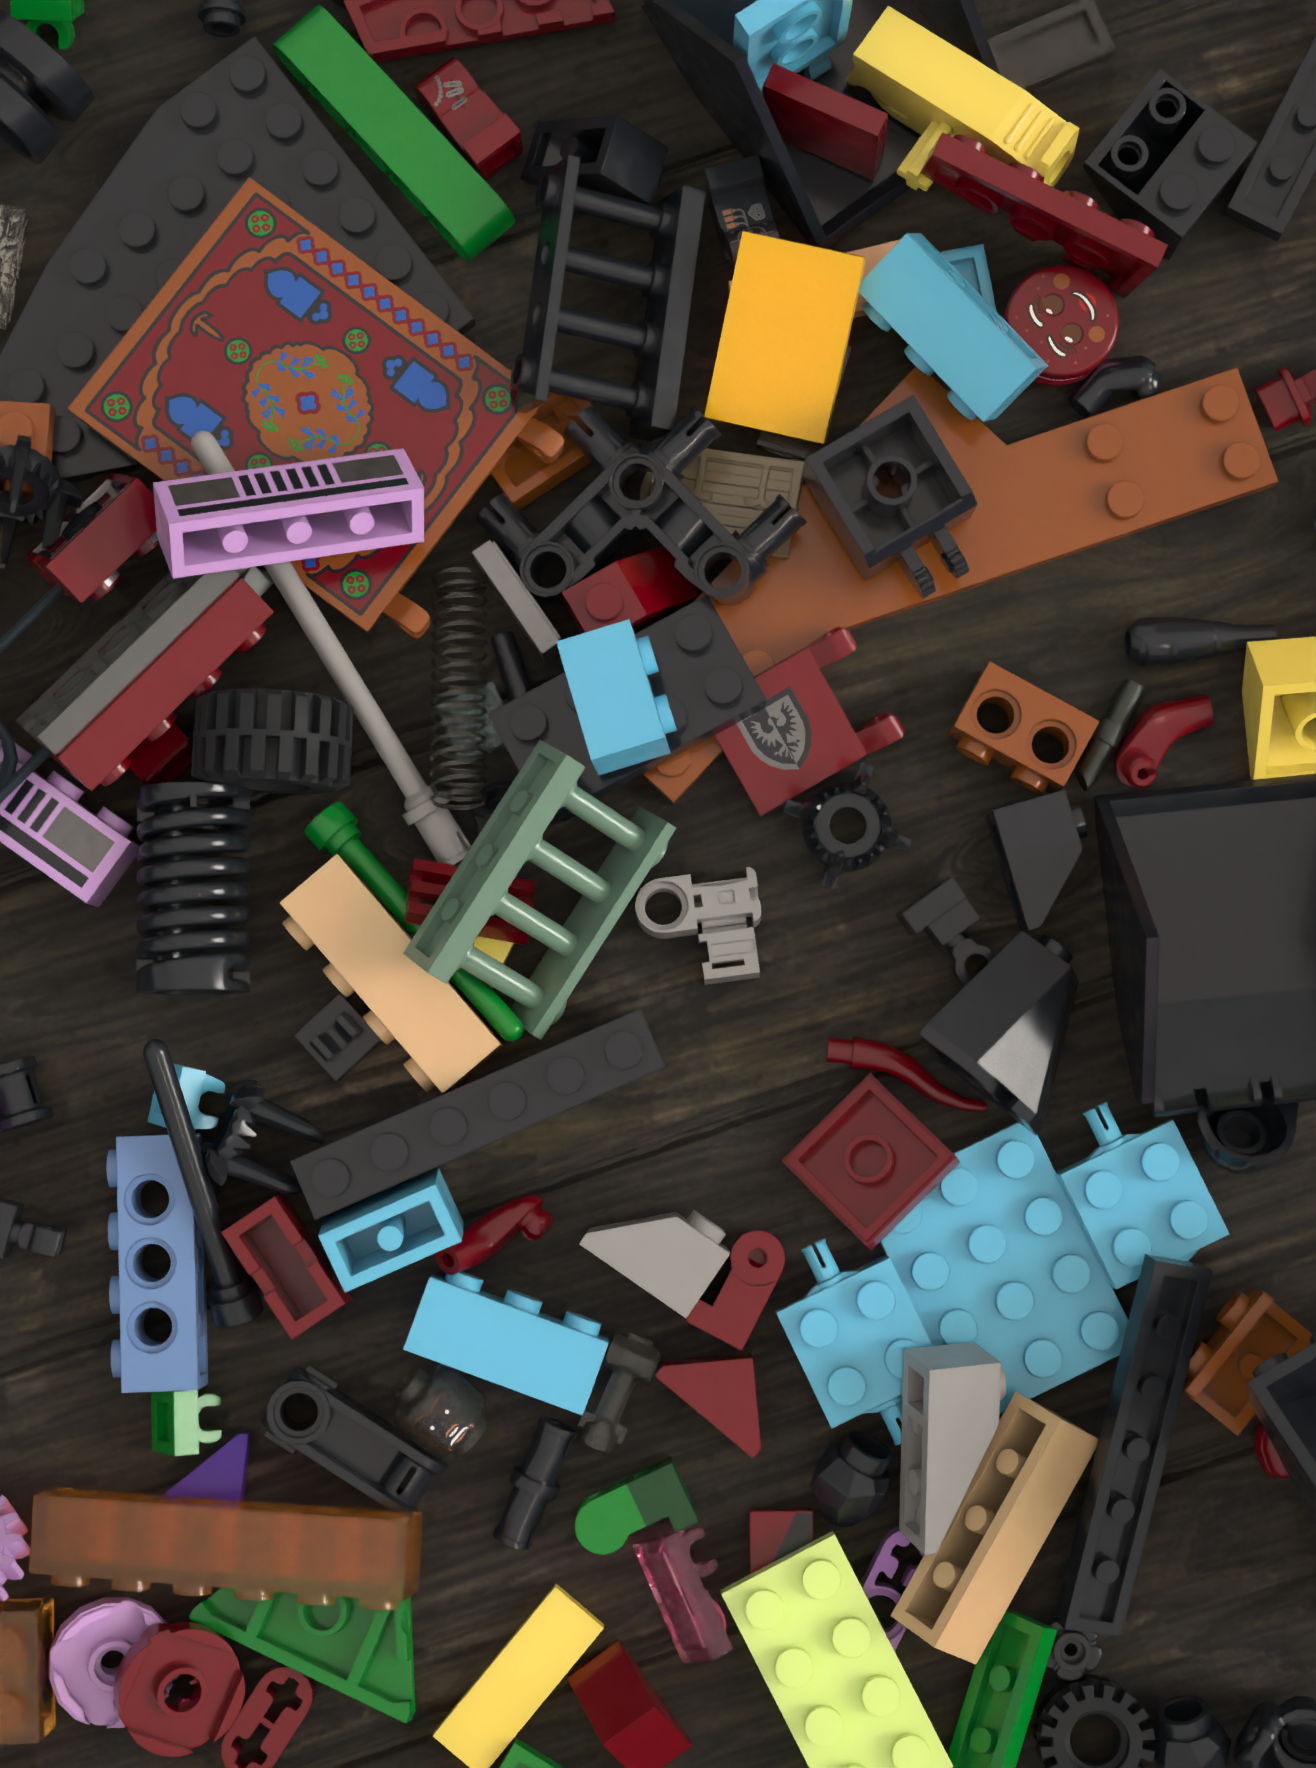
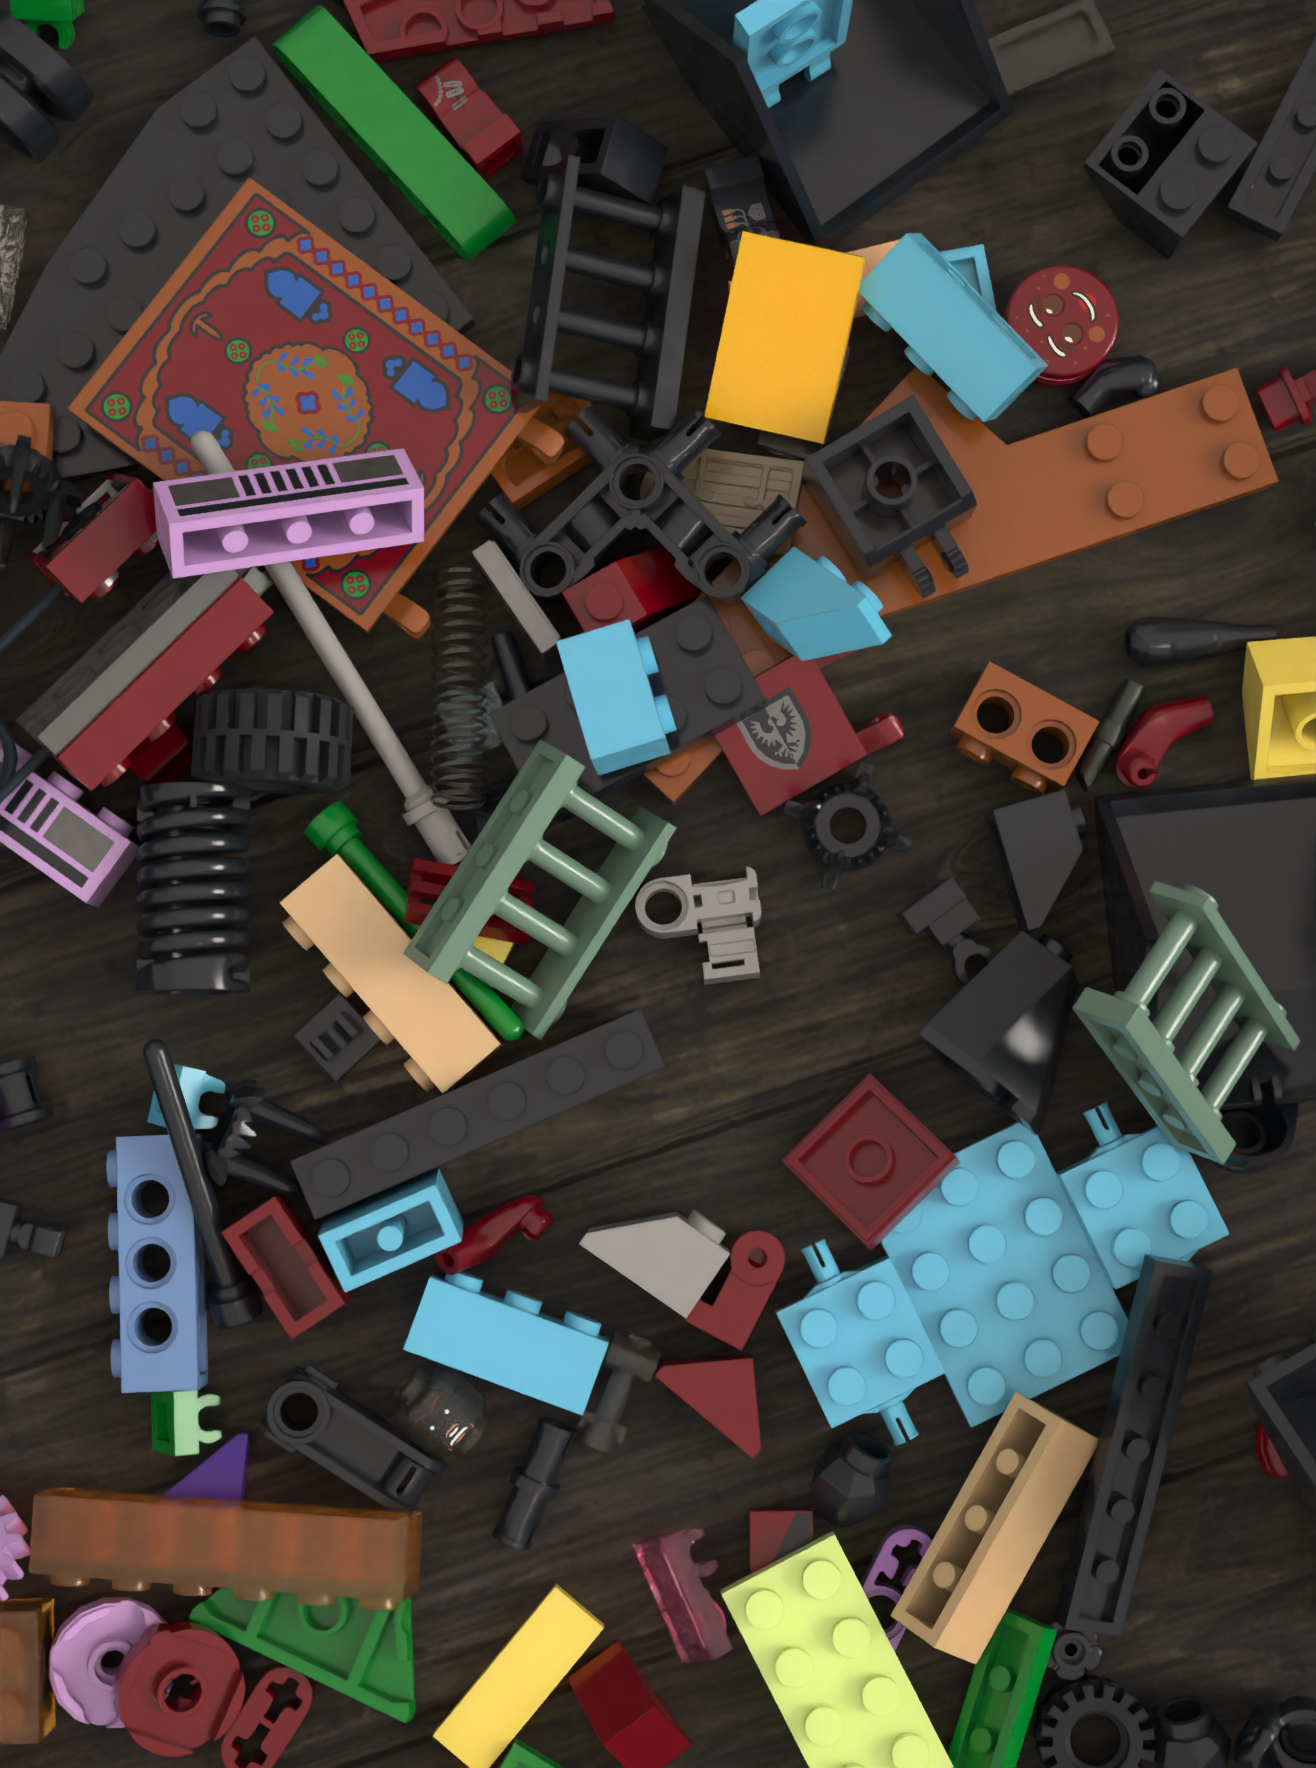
leg [575,1456,699,1555] -> none
dark red tile [763,63,888,180] -> none
dark red animal [826,1037,987,1112] -> none
light yellow piece [844,6,1079,192] -> none
light grey slope [899,1342,1006,1556] -> none
dark red wing [920,132,1168,298] -> none
dark orange bracket [1183,1287,1313,1436] -> none
none -> medium azure slope [741,546,892,661]
none -> sand green fence [1072,881,1301,1165]

